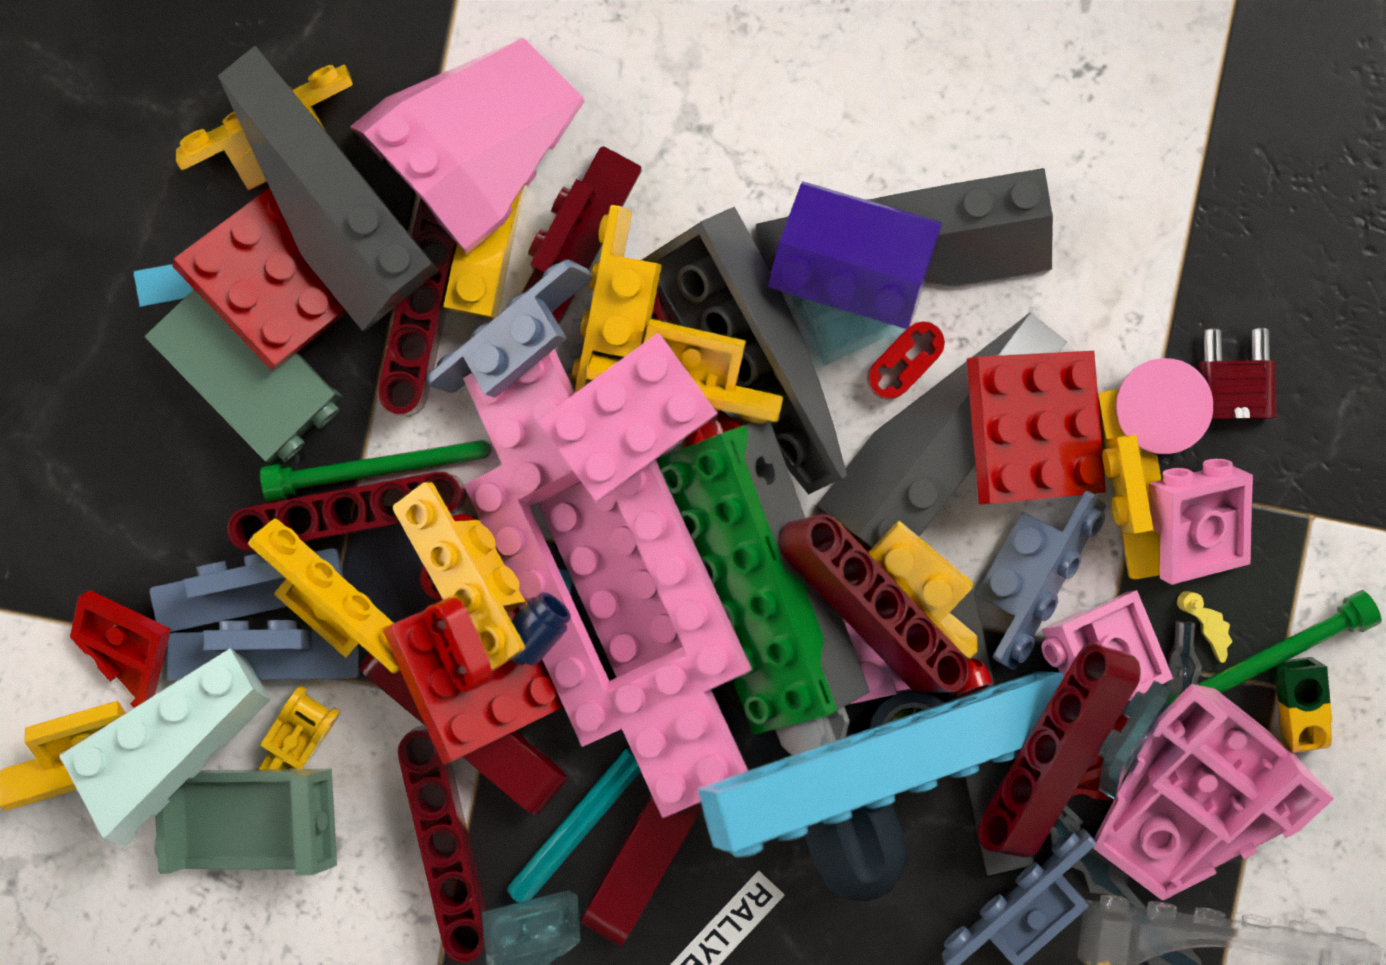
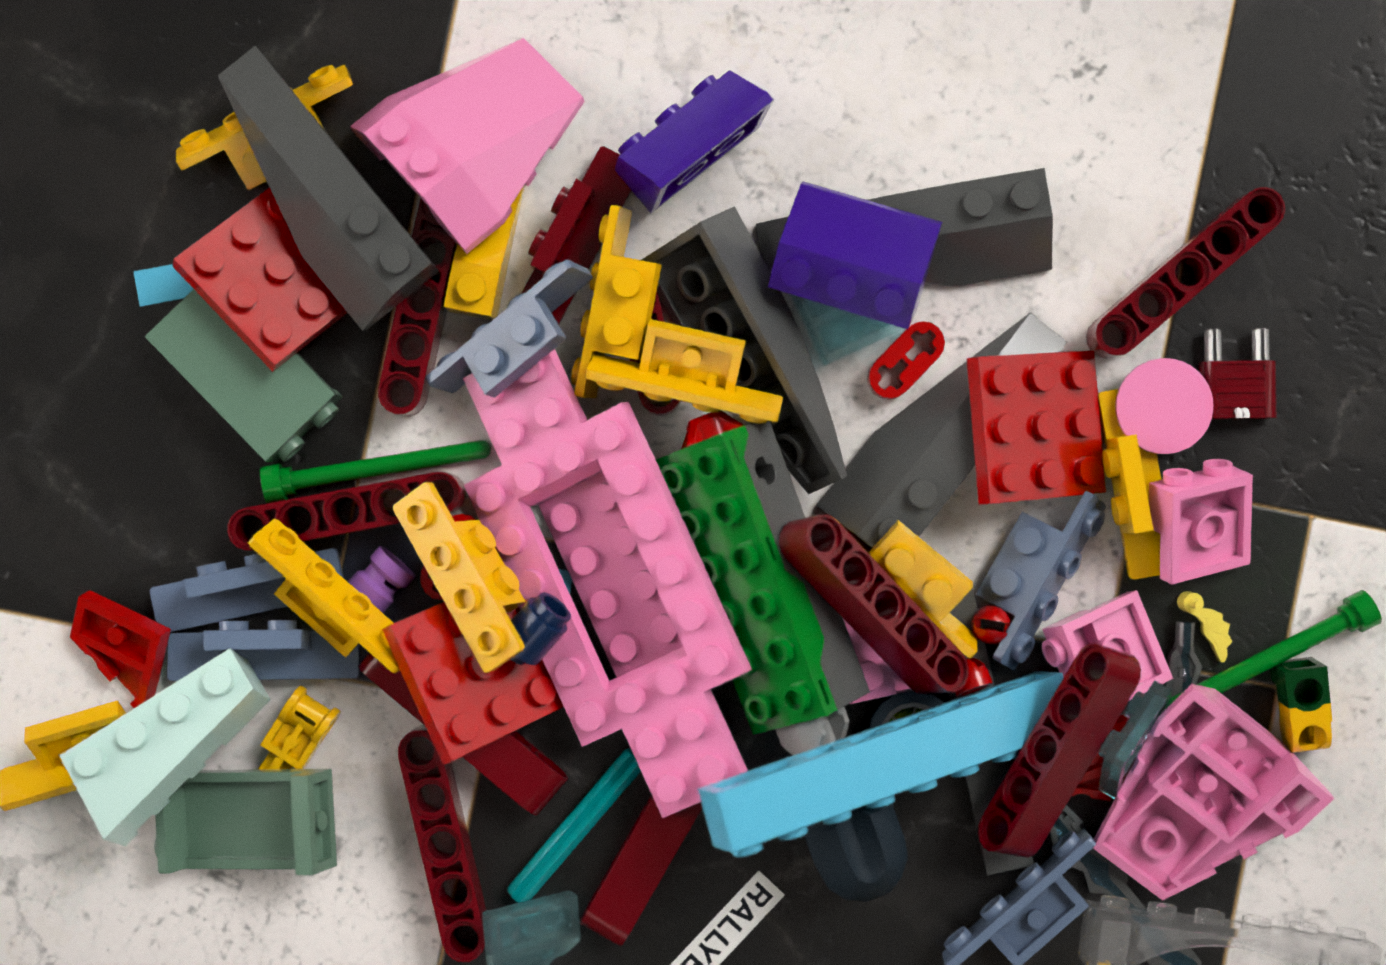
red beam [425,597,492,693] -> none
bright pink plate [537,333,718,502] -> none
none -> medium lavender wheel [348,546,416,613]
none -> dark purple slope [615,70,774,213]
none -> red hinge [971,605,1011,644]
none -> dark red beam [1086,187,1285,359]

